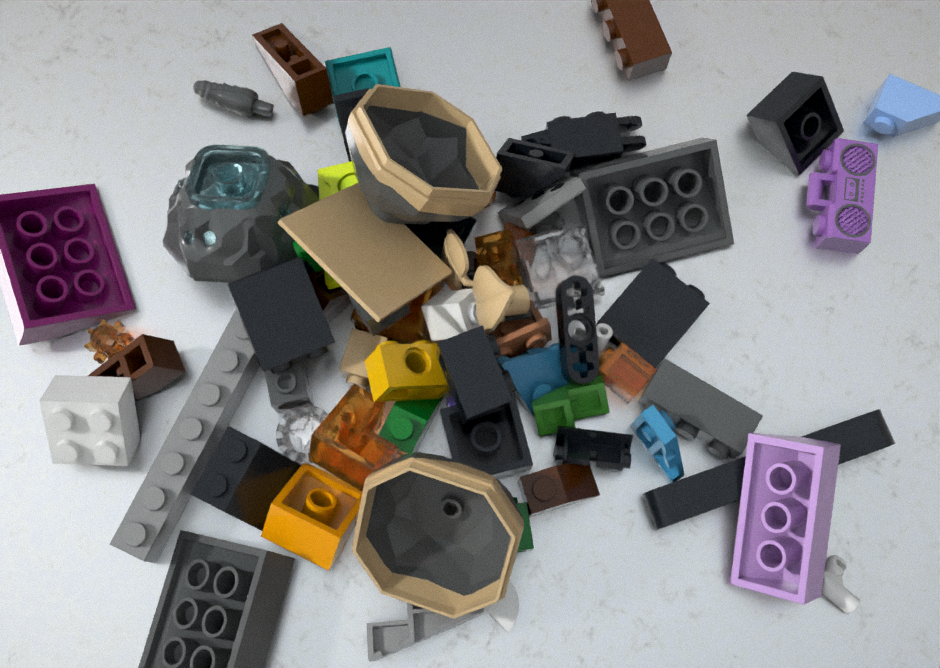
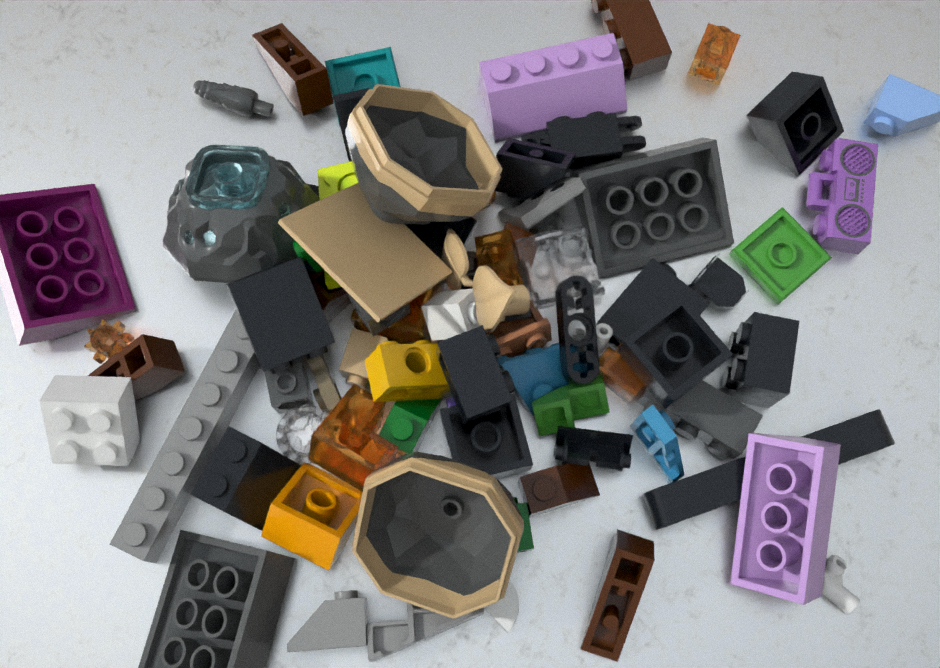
none -> light grey slope [287,590,369,652]
none -> dark tan plate [305,355,348,417]
none -> lavender slope [479,33,627,142]
none -> reddish brown slope [581,529,655,662]
none -> black brick [617,295,733,410]
none -> clear orange brick [688,23,741,85]
none -> black piece [691,253,749,311]
none -> black brick [722,312,799,408]
none -> bright green tile [729,207,832,305]

